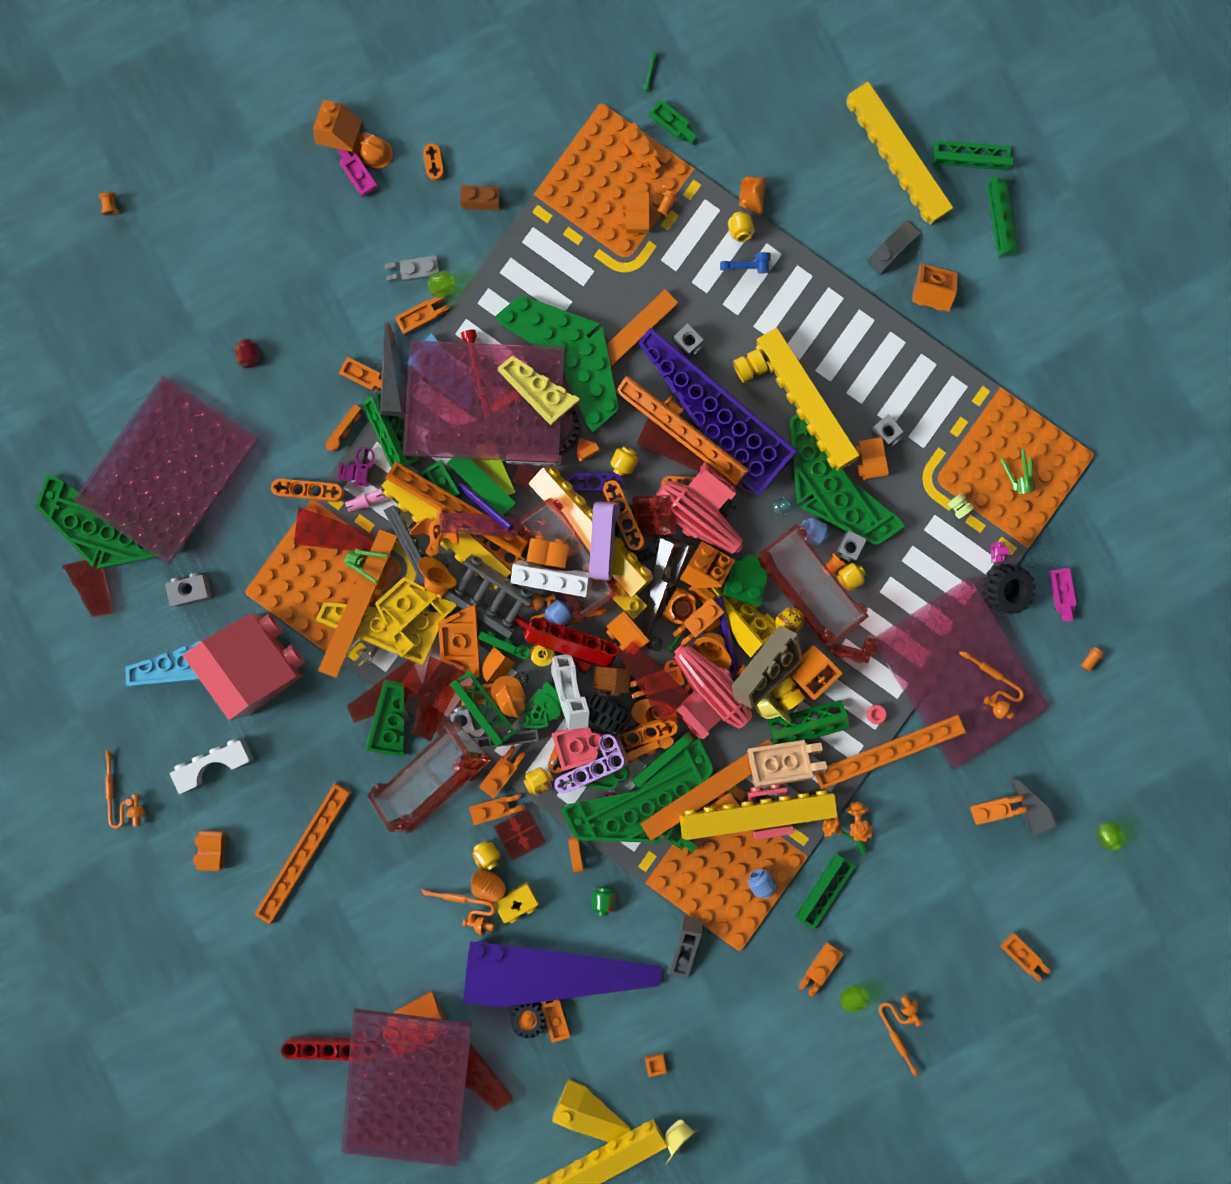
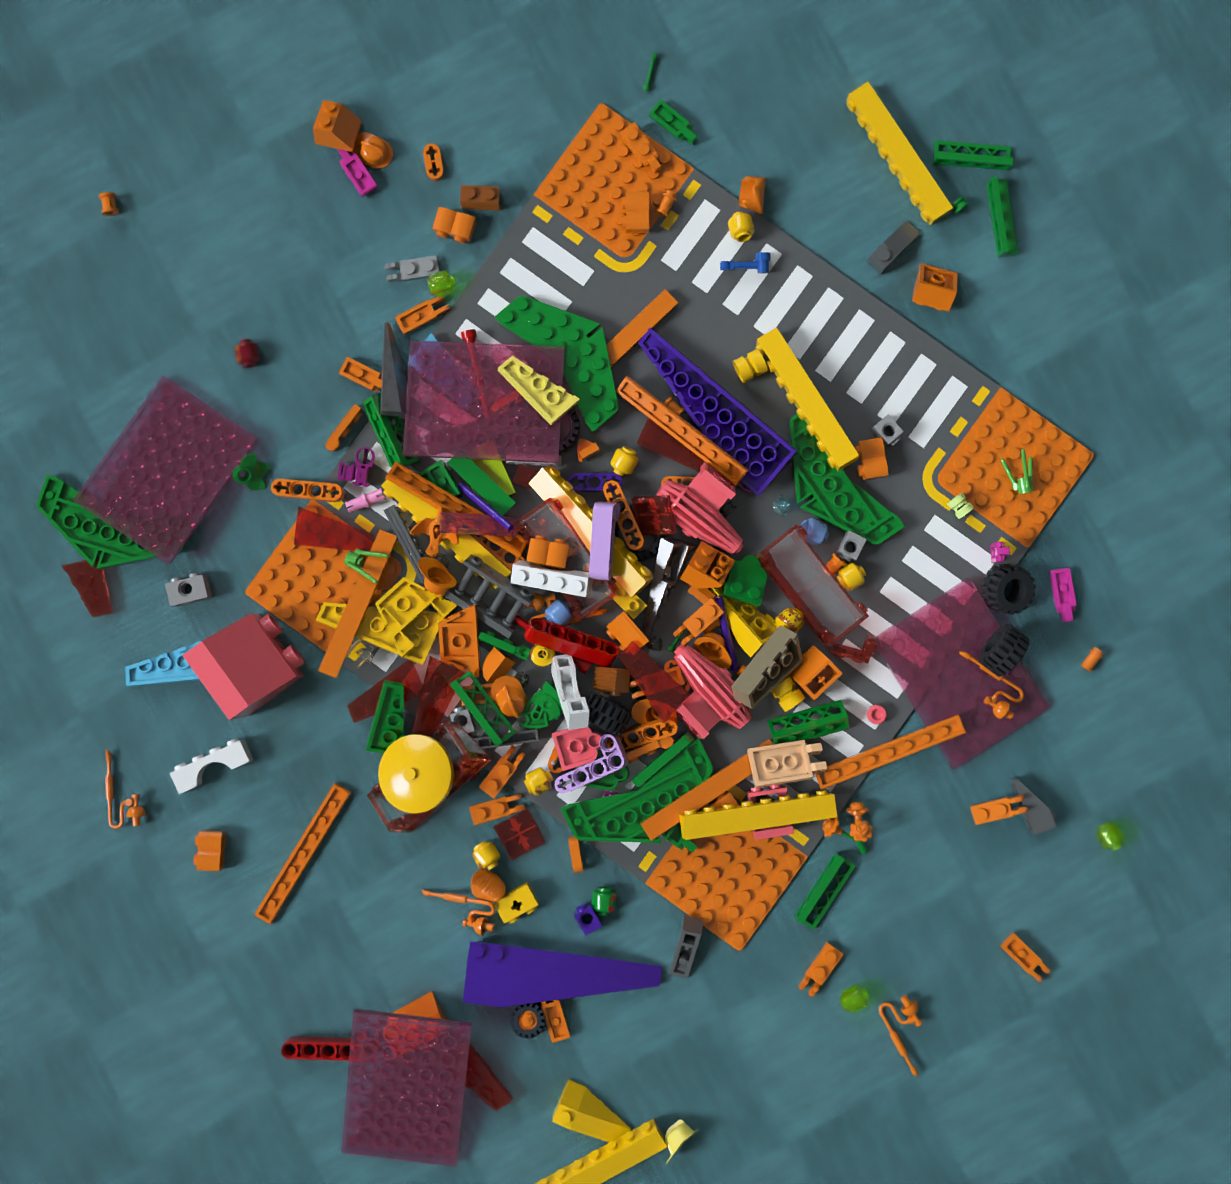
orange tile [645,1053,668,1077] -> none
orange hair [661,587,697,624] -> none
light grey brick [673,323,703,356] -> none
medium blue head [748,869,777,898] -> none
light yellow piece [755,692,791,723] -> none
none -> green plate [233,453,271,490]
none -> yellow dish [378,735,454,813]
none -> orange brick [432,207,477,244]
none -> dark purple brick [574,903,603,936]
none -> green bush [951,196,969,214]
none -> black tyre [978,624,1030,677]

